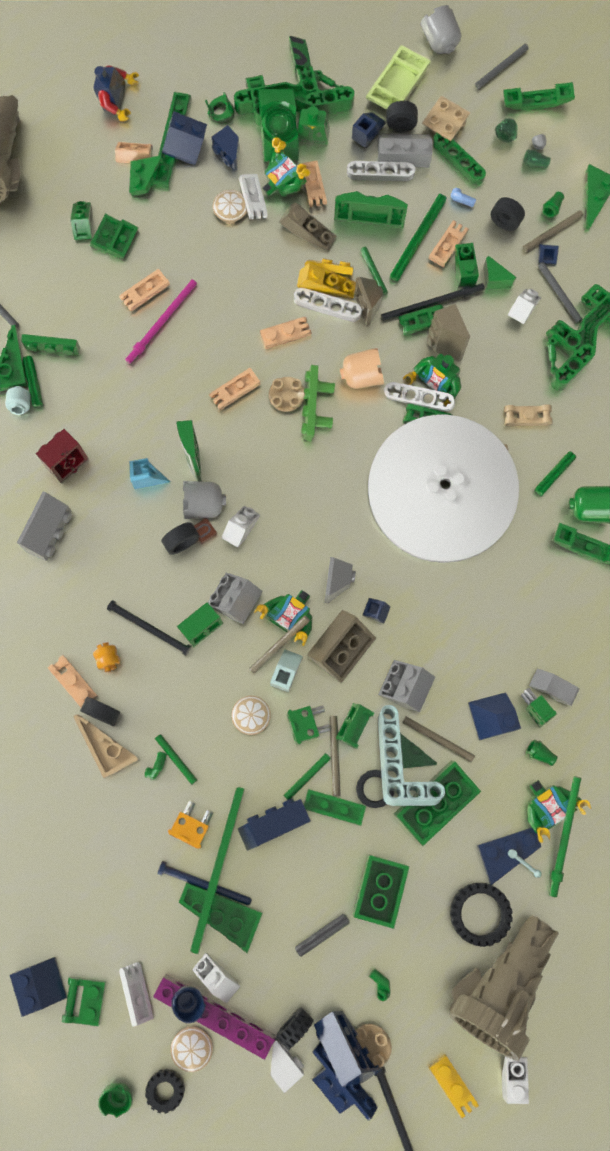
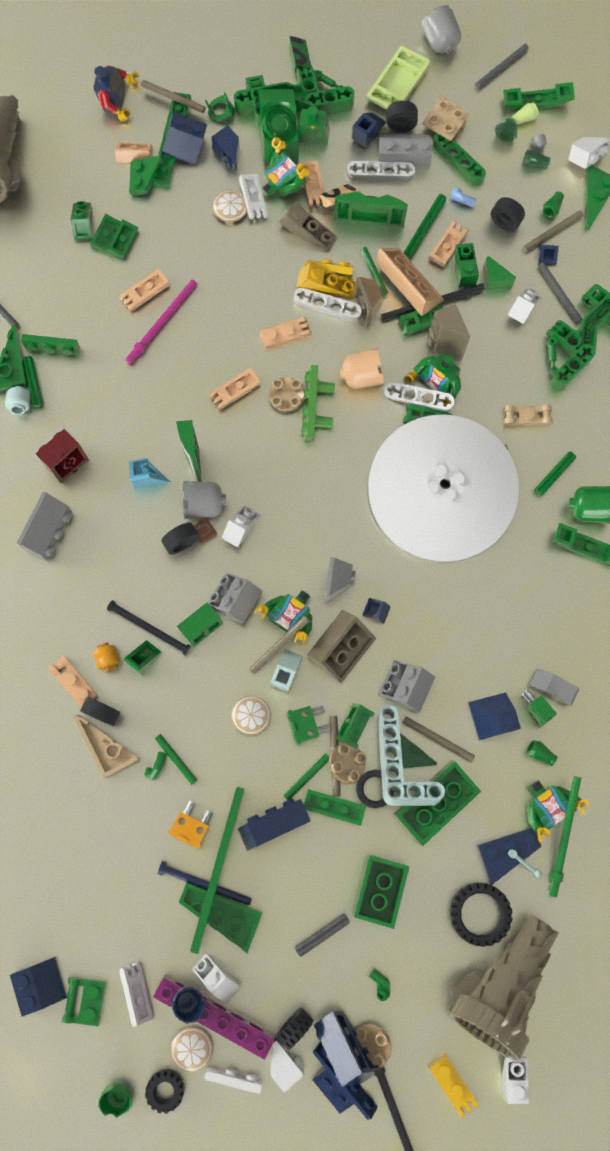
none -> green slope [124,640,161,676]
none -> dark tan bar [141,80,206,113]
none -> white hinge [205,1067,262,1094]
none -> light nougat slope [320,184,361,208]
none -> tan dish [329,743,367,783]
none -> light nougat slope [377,248,444,316]
none -> yellowish green cone [511,103,539,126]
none -> white slope [569,137,610,169]

